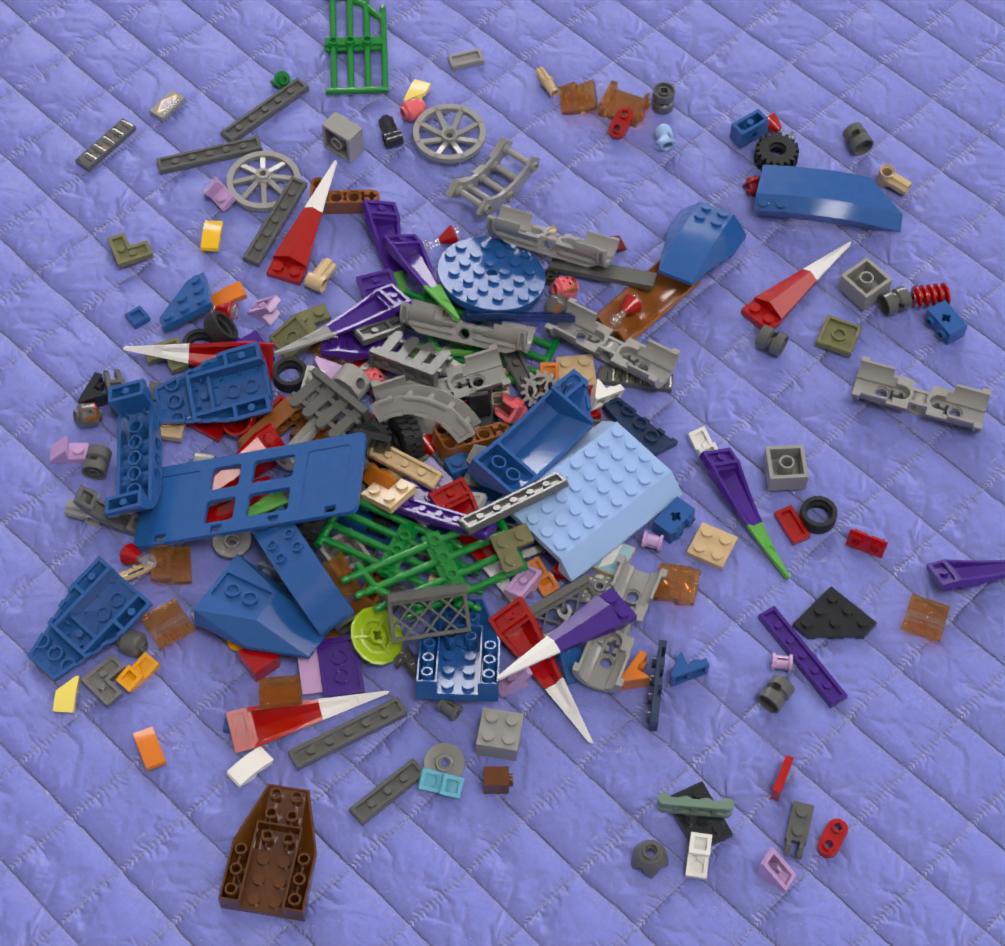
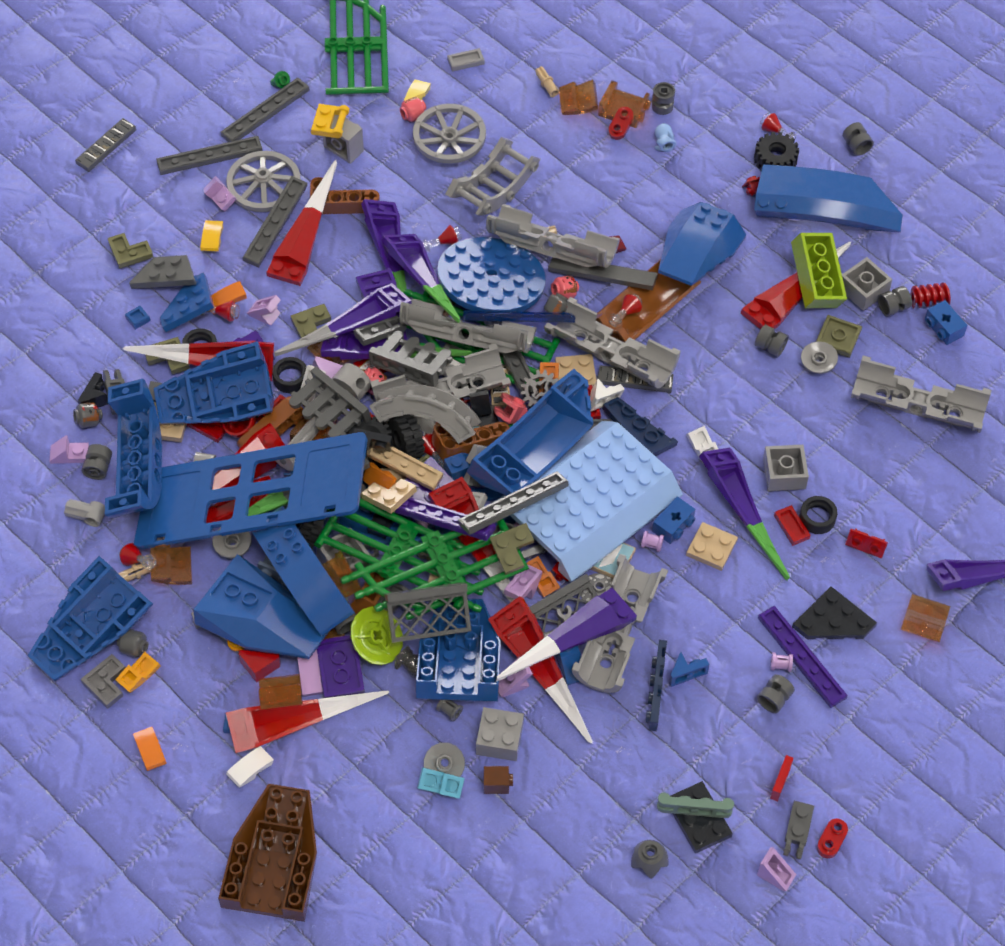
light yellow slope [53,676,81,713] -> none
dark grey slope [73,485,139,537] -> none
clear orange slope [140,598,195,650] -> none
tile [149,90,185,122] -> none
black tyre [203,310,238,342] -> none
olive plate [269,313,313,358] -> none
dark grey plate [288,696,408,771] -> none
tan piece [304,258,337,293] -> none
dark grey tile [349,758,422,826] -> none
black piece [378,114,404,148] -> none
pearl dark grey plate [544,268,559,285] -> none
orange slope [621,650,650,691] -> none
clear orange slope [653,563,701,606] -> none
white slope [685,832,712,880] -> none
blue brick [729,109,769,148] -> none
tan piece [876,164,912,196] -> none
none -> dark grey wing [129,255,196,289]
none -> yellow plate [311,104,350,138]
none -> lime brick [791,233,847,308]
none -> light grey dish [801,341,838,374]

